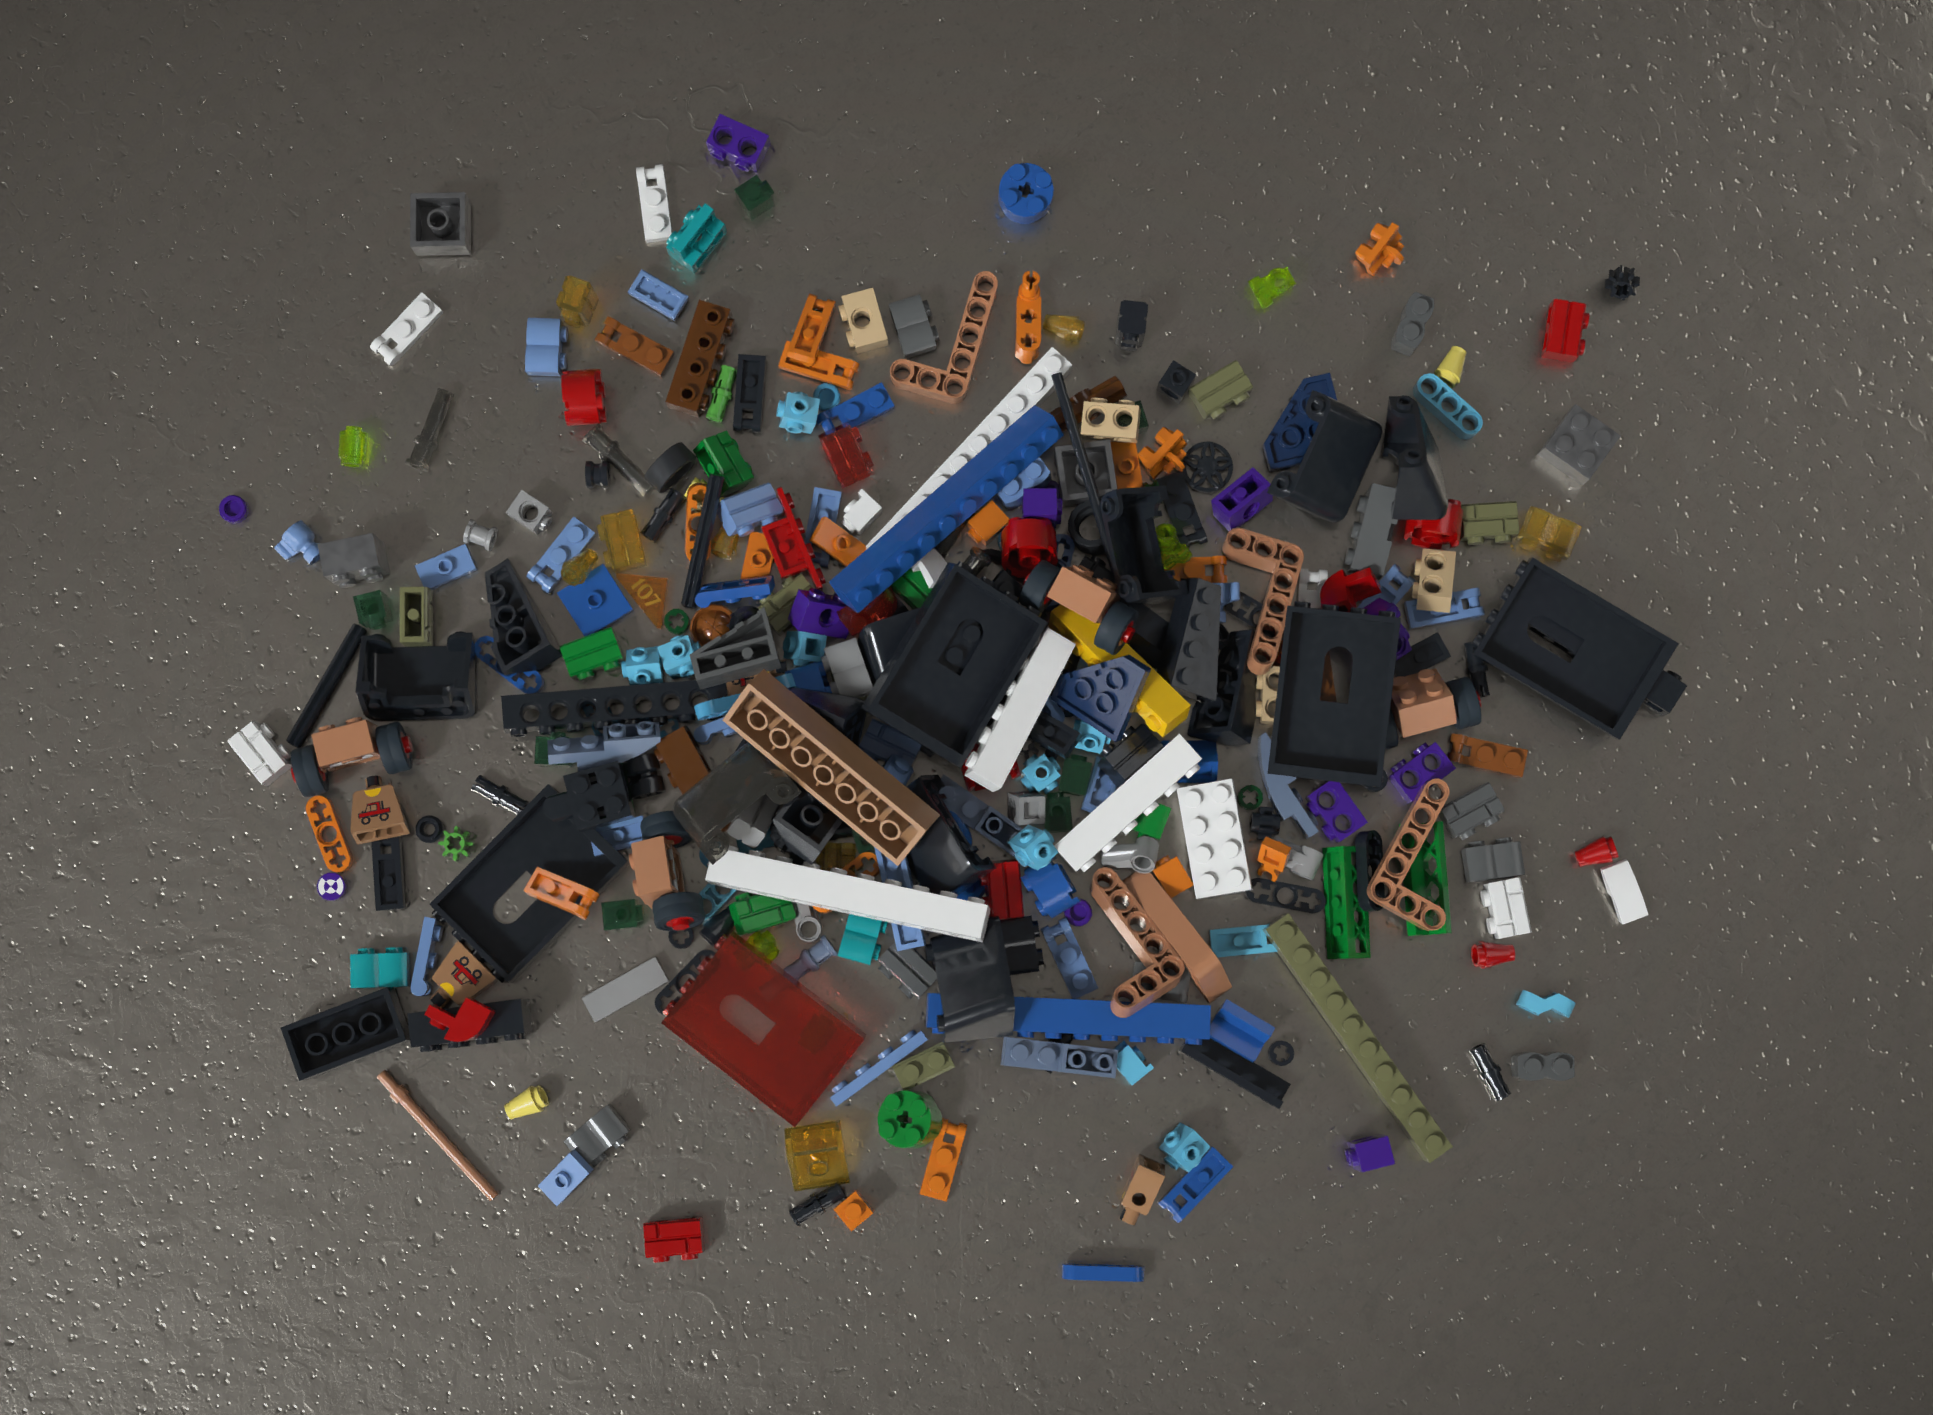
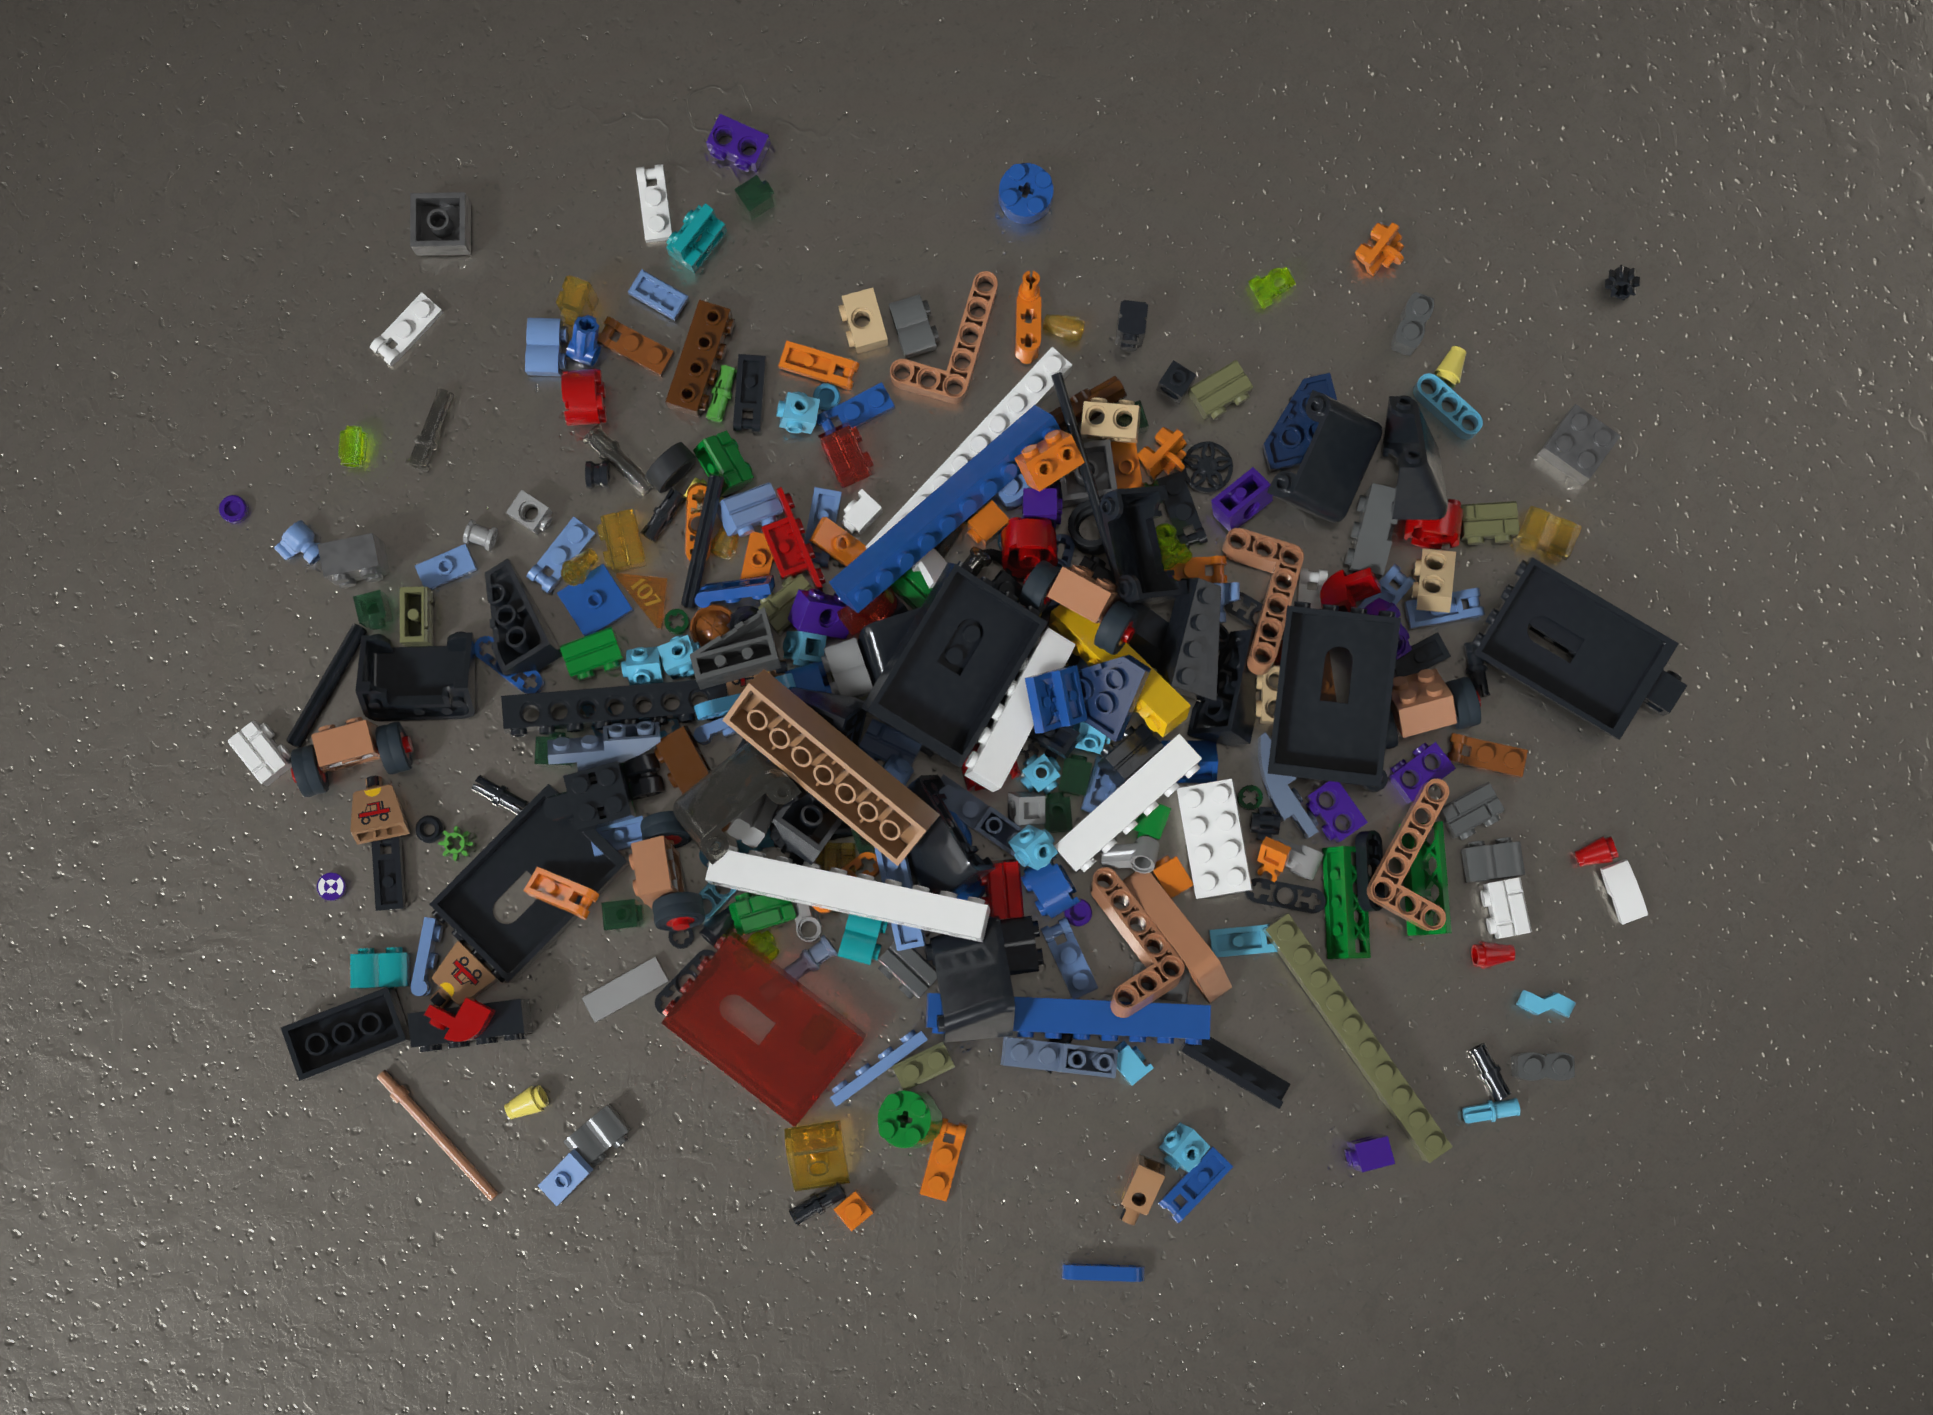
orange beam [306,795,353,873] -> none
red brick [643,1217,705,1263] -> none
orange plate [787,293,836,364] -> none
blue panel [1210,999,1275,1063] -> none
black bush [1268,1041,1294,1066] -> none
red brick [1541,299,1590,363] -> none
none -> blue piece [566,315,601,368]
none -> orange brick [1014,430,1085,492]
none -> blue slope [1025,665,1088,733]
none -> medium azure axle [1462,1098,1520,1124]

